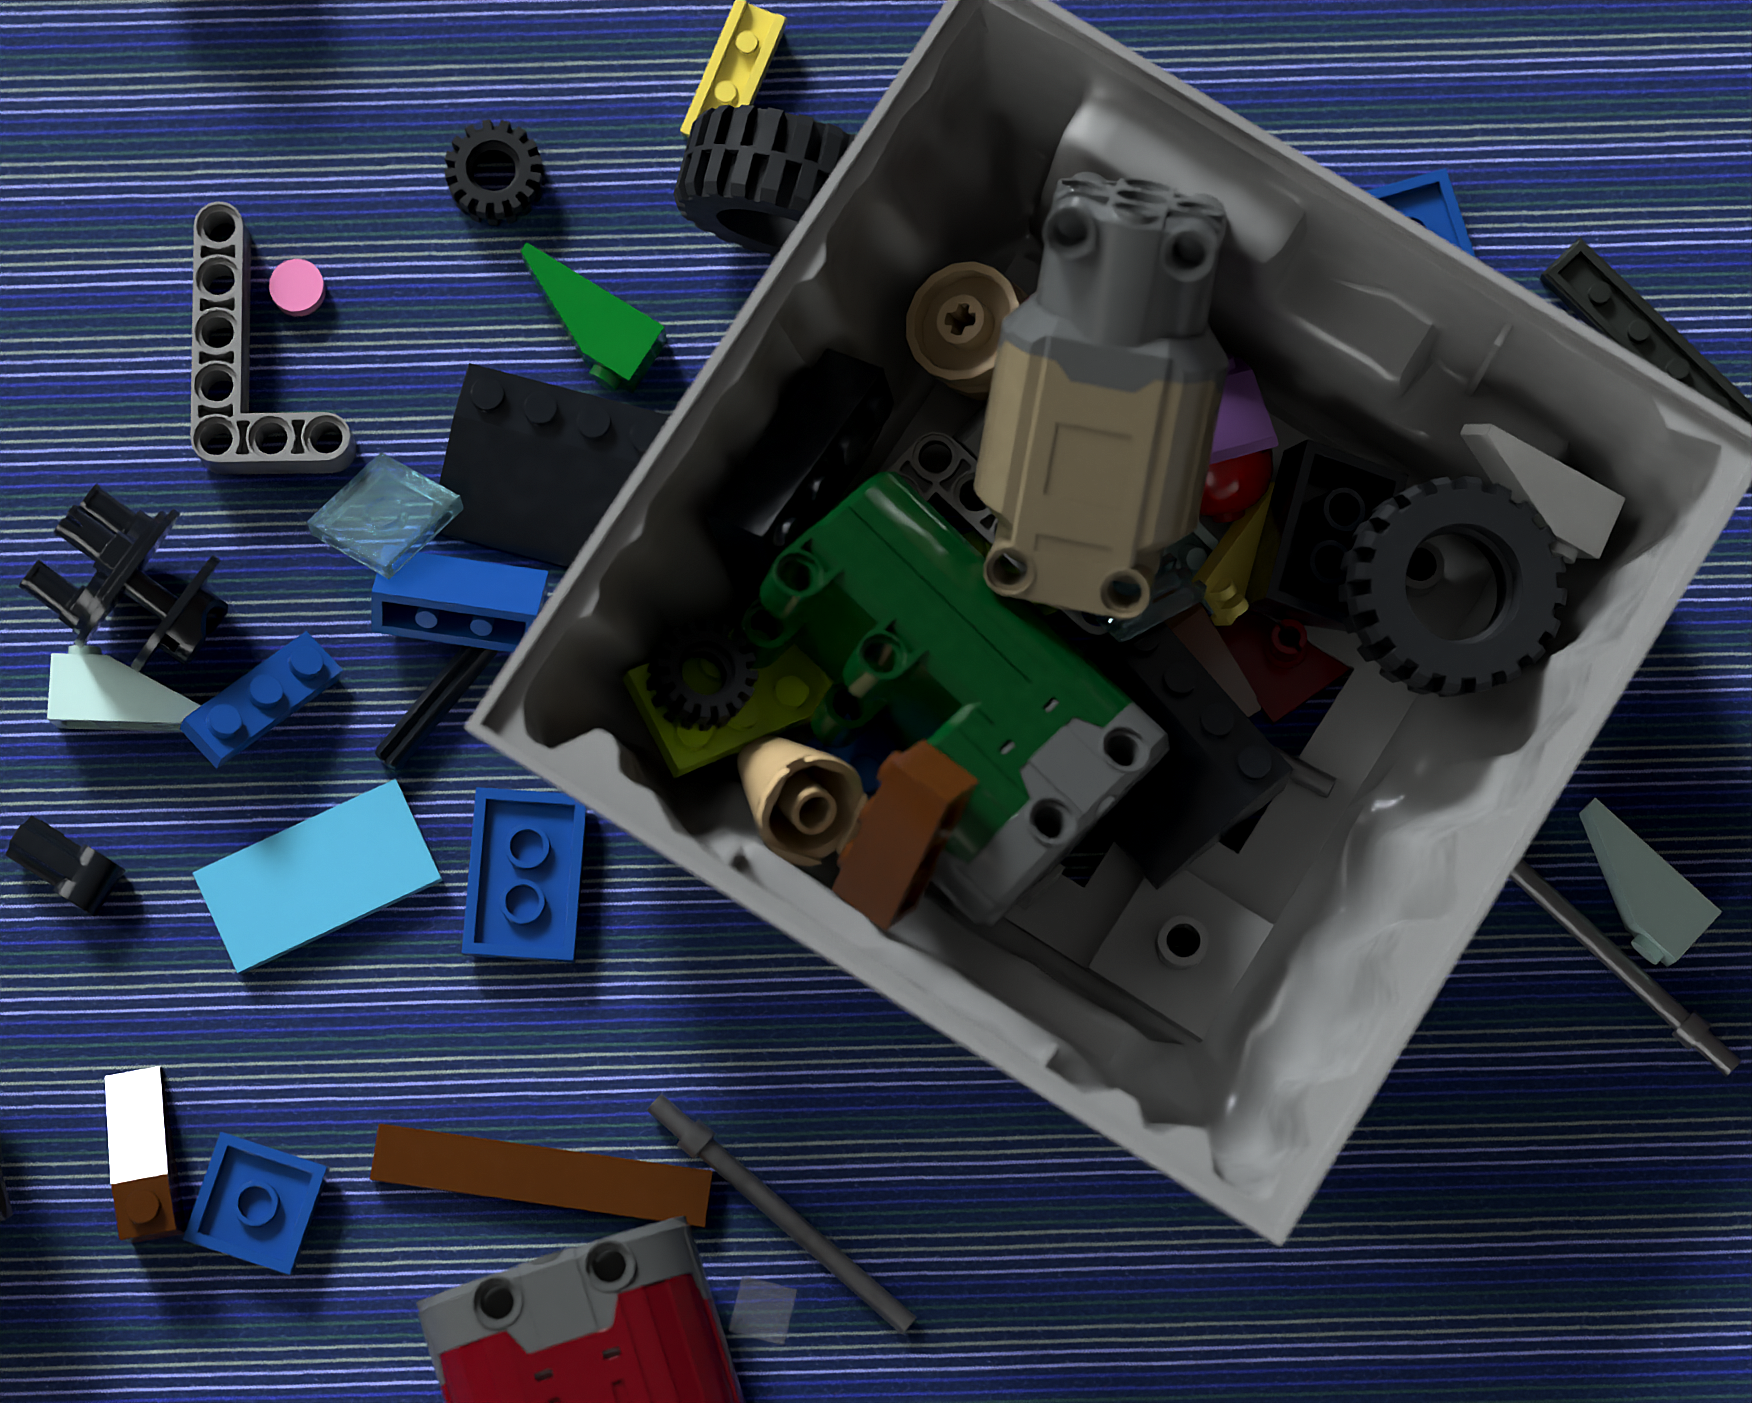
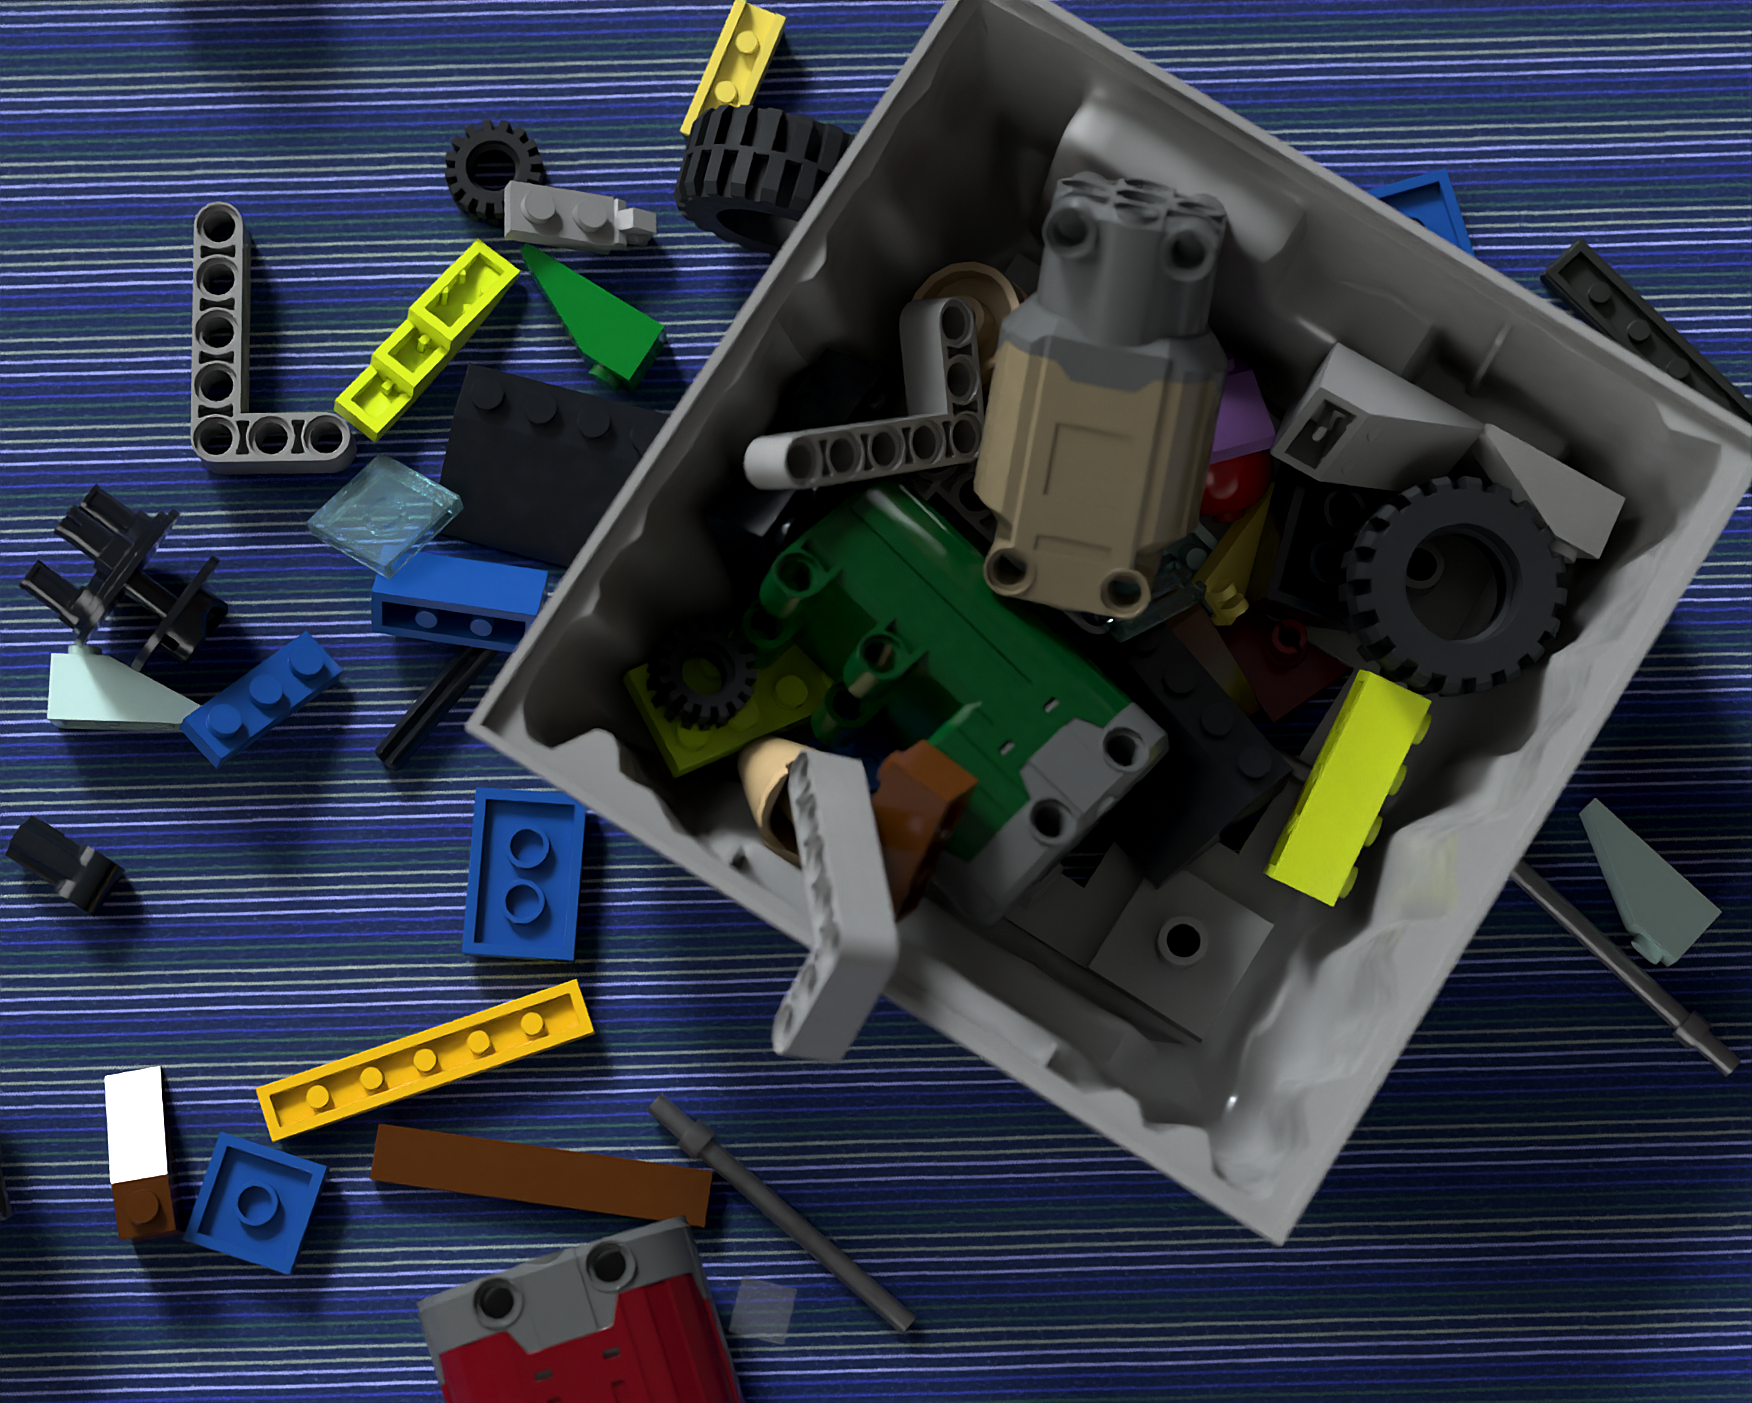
medium azure tile [193,779,443,975] -> none
bright pink tile [269,259,326,316] -> none
none -> yellow plate [255,979,596,1143]
none -> neon yellow slope [334,239,520,443]
none -> light grey hinge [504,180,656,255]
none -> light grey beam [744,297,985,490]
none -> light grey beam [773,748,898,1064]
none -> neon yellow brick [1263,669,1432,907]
none -> light grey slope [1269,342,1485,492]

